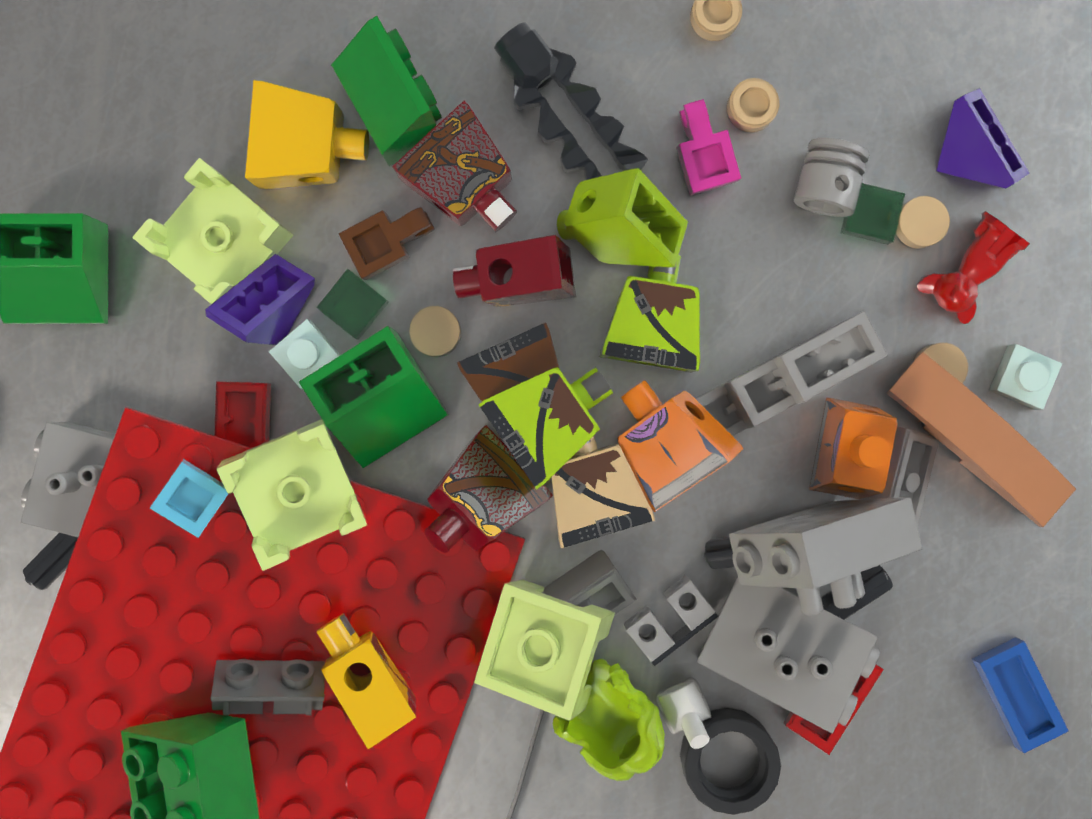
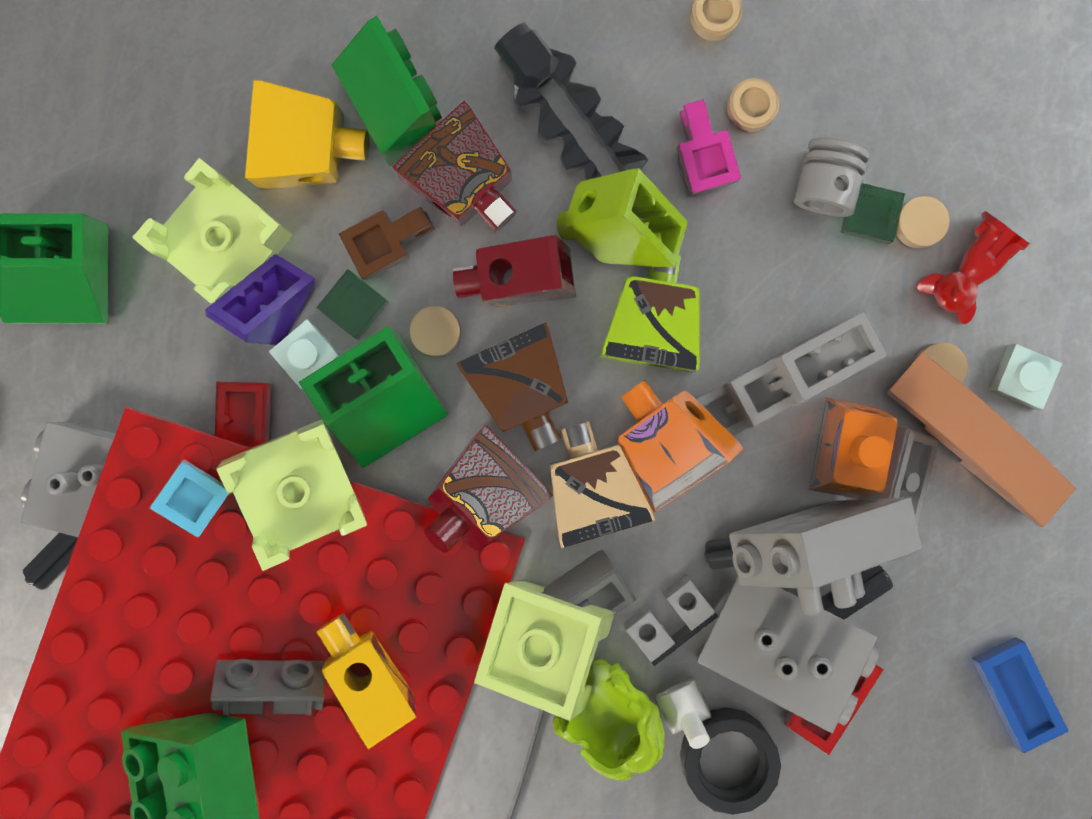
torso [478,367,613,489] -> none
dark purple slope [936,88,1030,189] -> none

